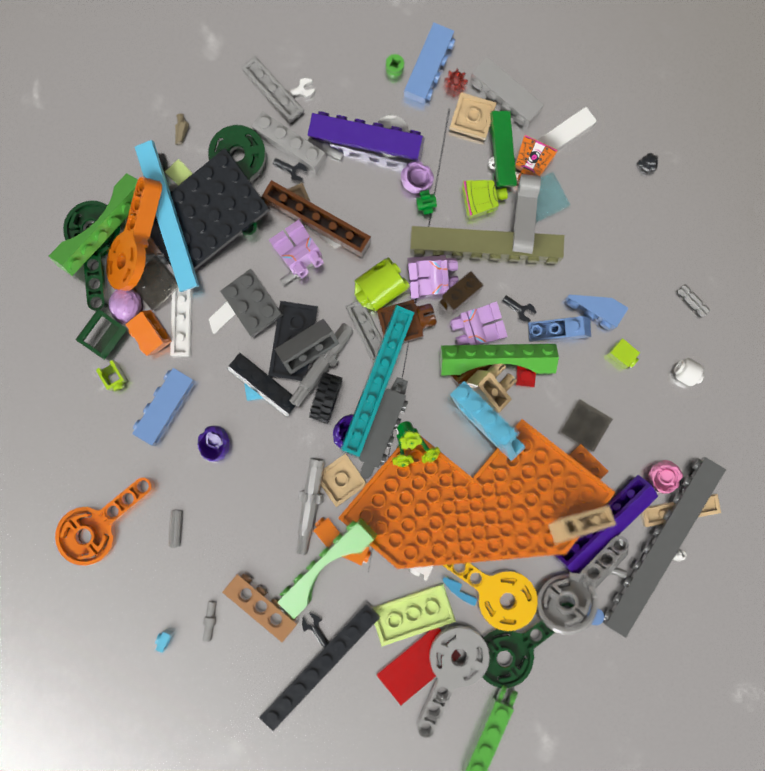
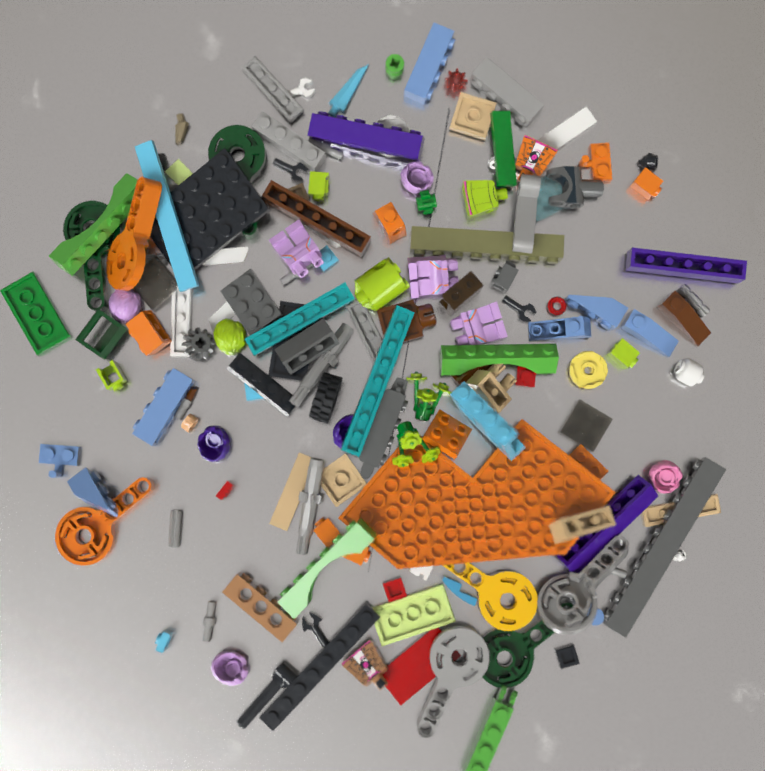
none -> green tile [0,271,72,356]
none -> medium blue plate [39,444,81,478]
none -> medium blue slope [67,467,119,517]
none -> light grey piece [174,386,198,420]
none -> light nougat axle [181,414,199,433]
none -> dark grey gear [182,327,215,360]
none -> white sticker [203,246,249,266]
none -> lavender hair [211,651,248,686]
none -> lime hair [214,318,246,355]
none -> red tile [216,480,235,500]
none -> black axle [236,662,298,729]
none -> teal plate [245,282,355,356]
none -> tan tile [269,452,312,531]
none -> lime window [308,171,330,202]
none -> medium azure plate [319,245,339,272]
none -> medium azure bar [328,64,369,117]
none -> torso [341,640,388,691]
none -> orange torso [372,202,407,244]
none -> red plate [383,577,407,602]
none -> plant [406,371,452,421]
none -> orange plate [422,409,472,459]
none -> dark grey brick [490,261,519,293]
none -> dark grey connector [546,166,604,209]
none -> red plate [547,296,567,316]
none -> black tile [555,644,580,669]
none -> light yellow plate [569,351,608,389]
none -> orange plate [578,143,612,182]
none -> medium blue slope [620,309,679,357]
none -> dark purple brick [625,247,747,283]
none -> orange brick [630,167,663,200]
none -> reddish brown slope [656,291,711,347]

